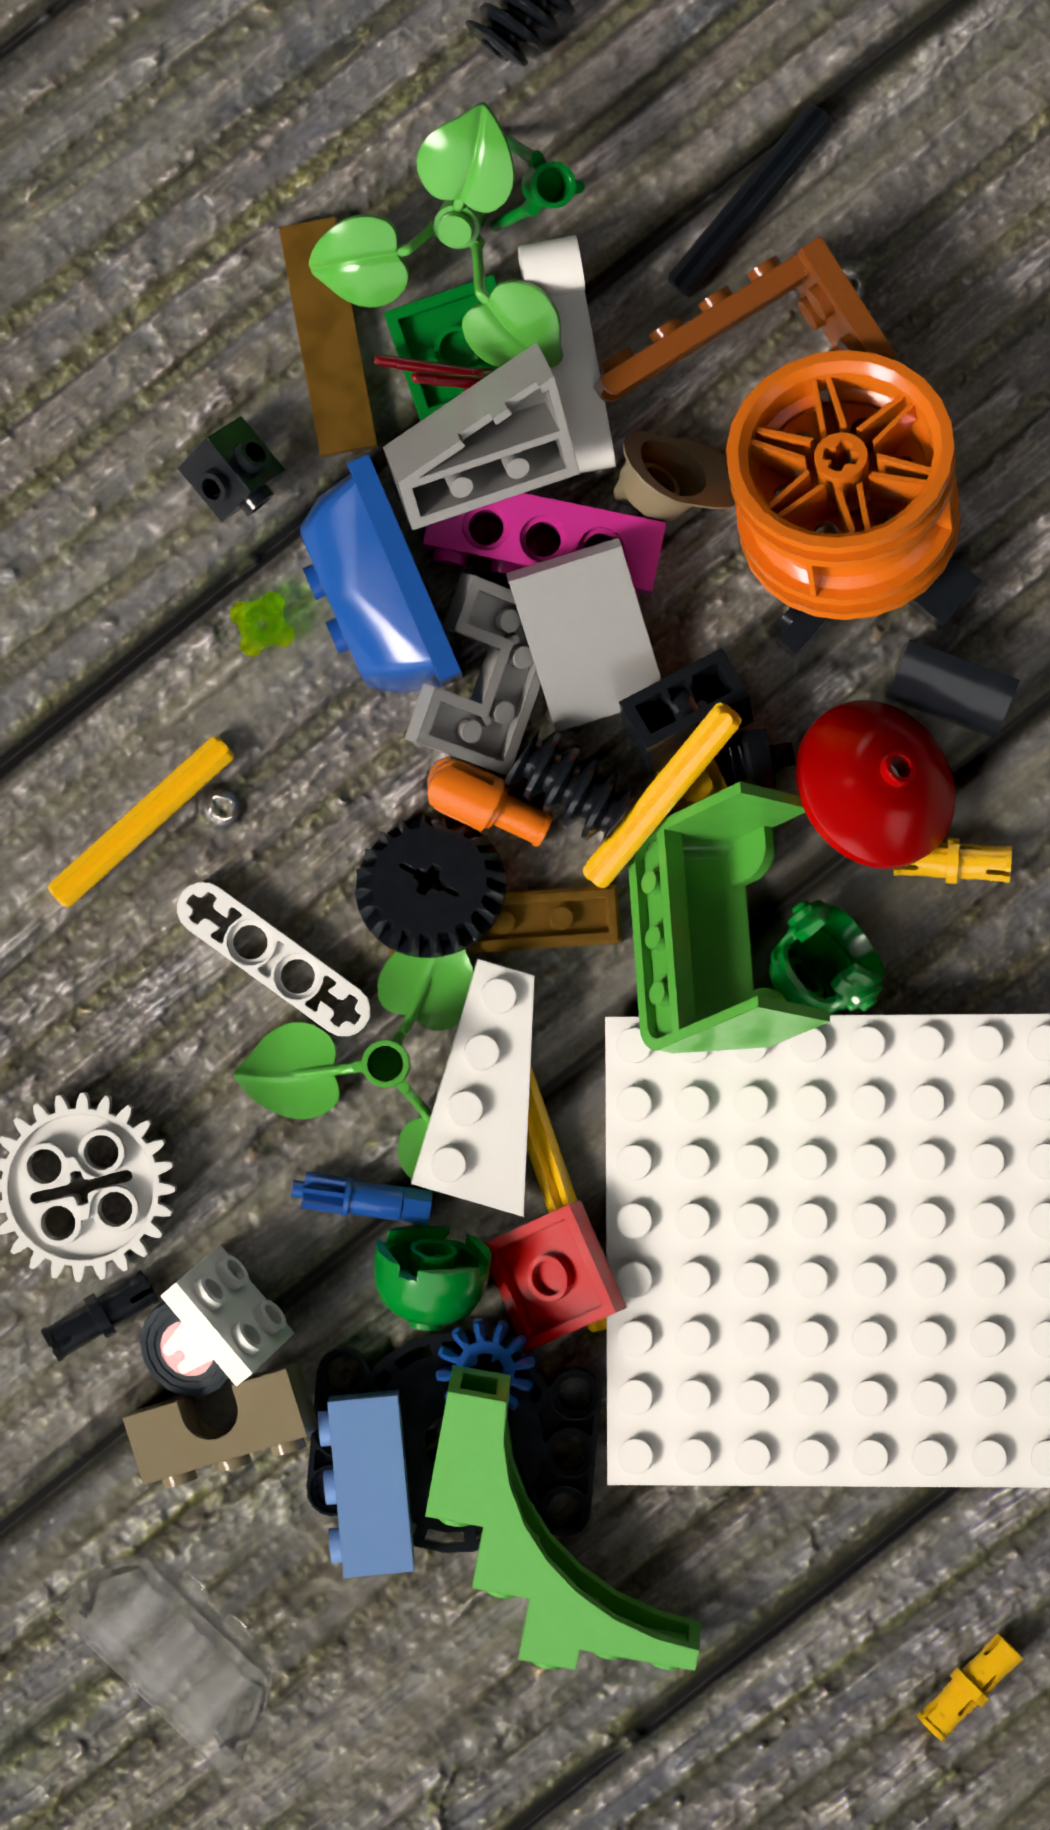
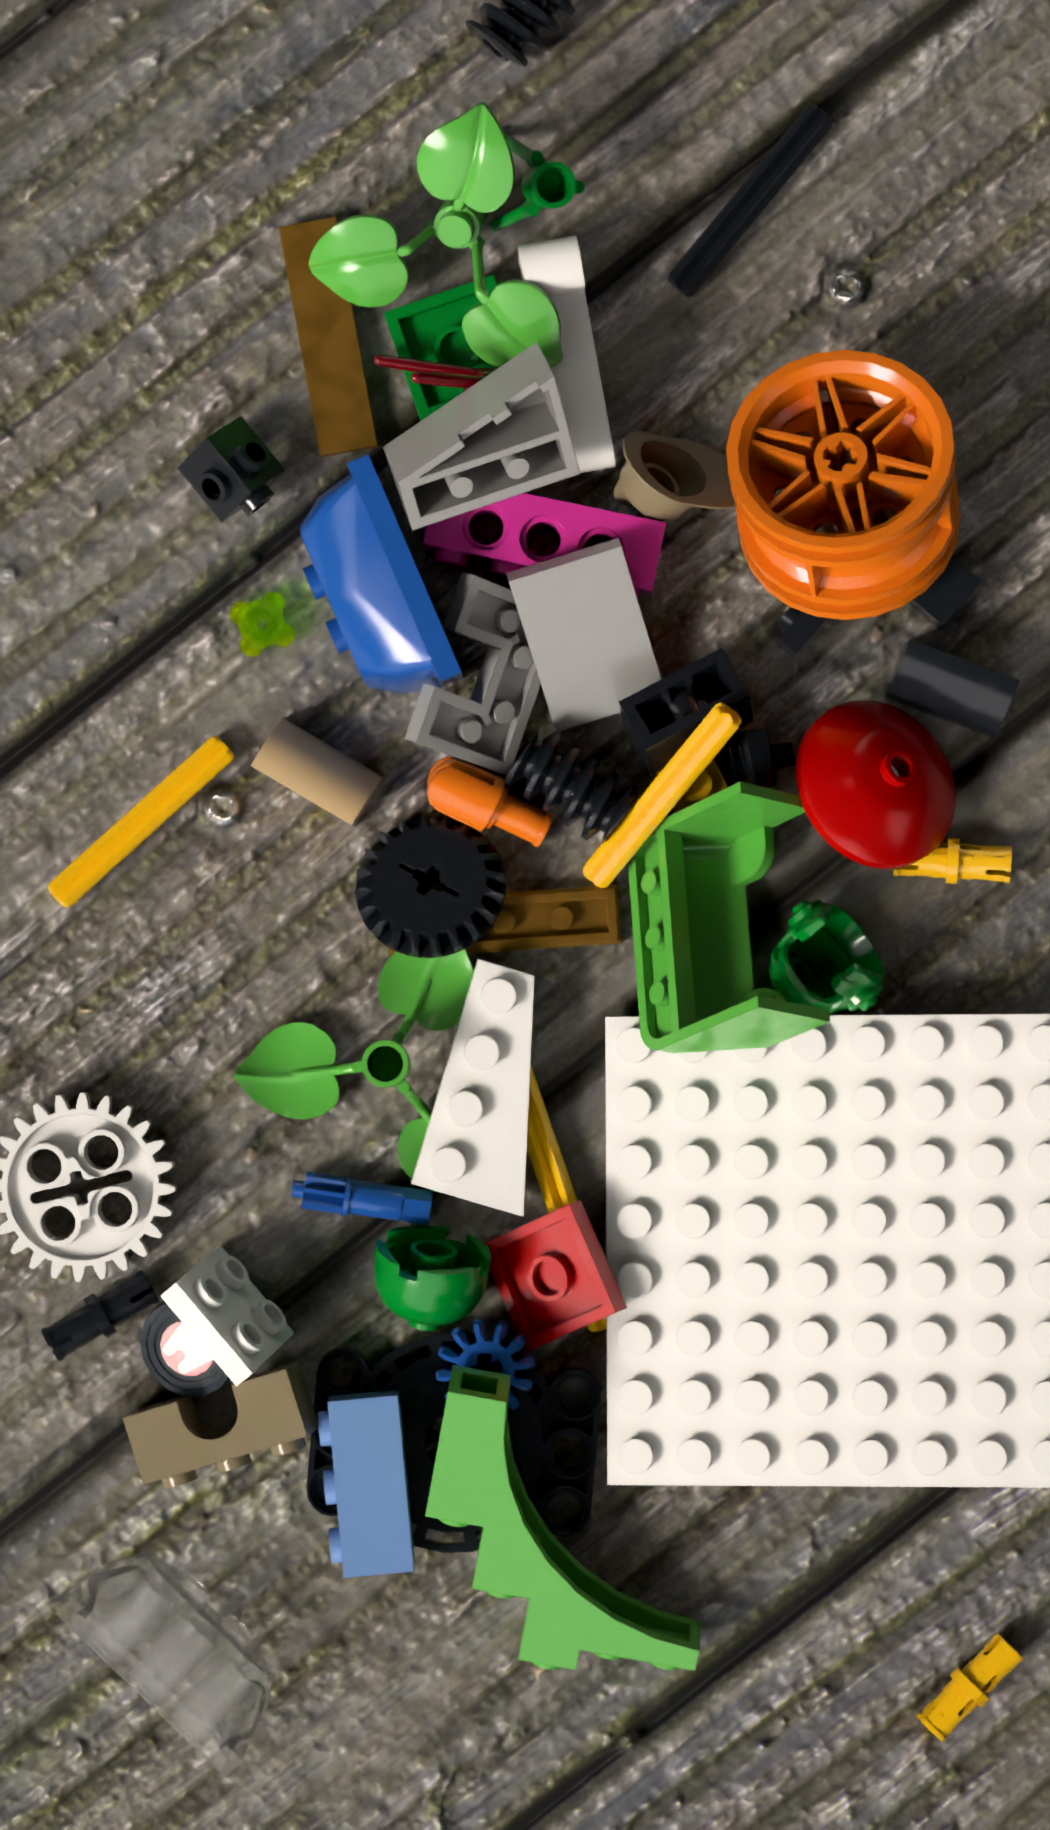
white beam [177,882,371,1036] -> none
dark orange bracket [593,236,897,403] -> none
none -> tan brick [251,718,383,827]

